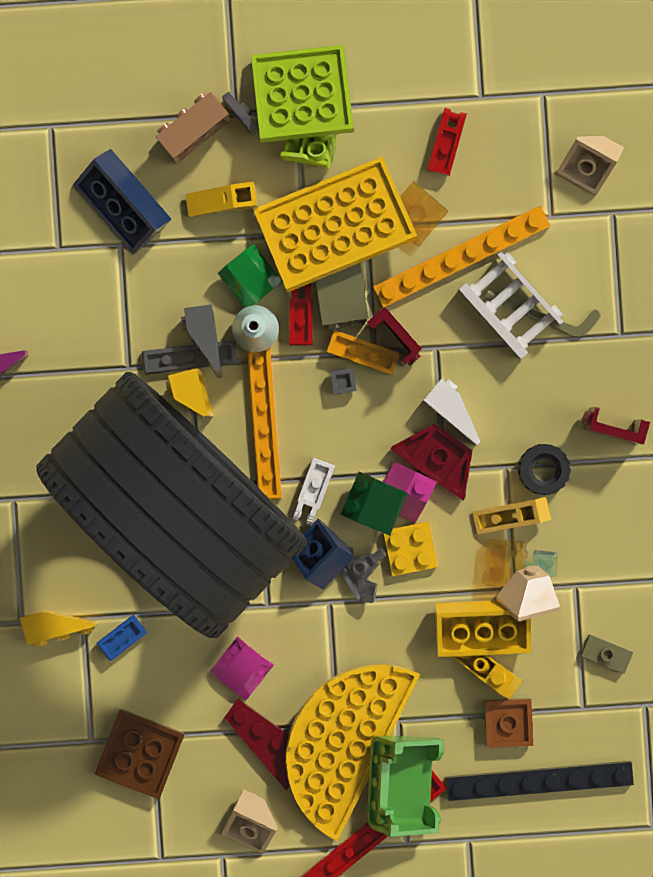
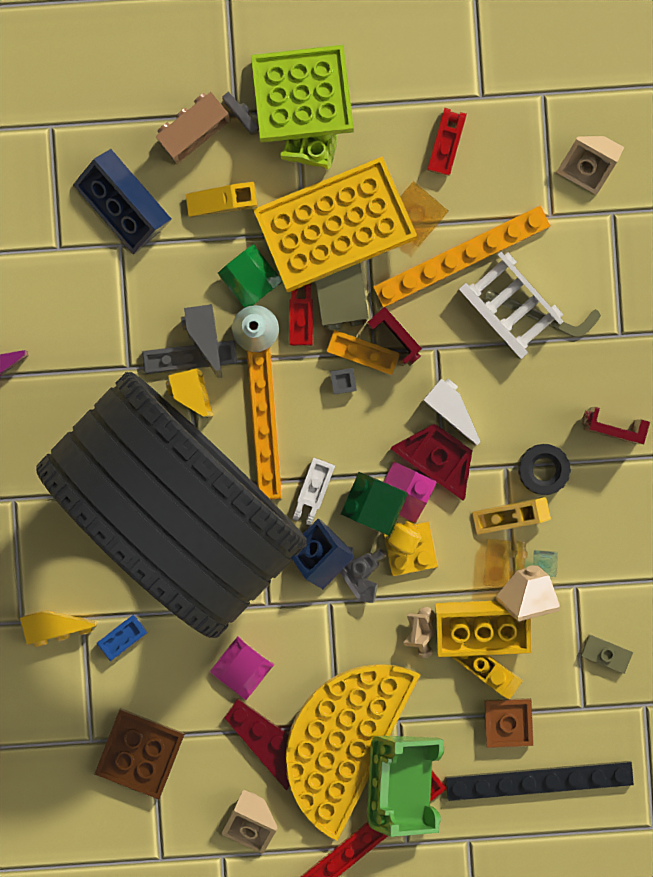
none -> yellow head [387,521,421,557]
none -> tan piece [403,607,435,659]

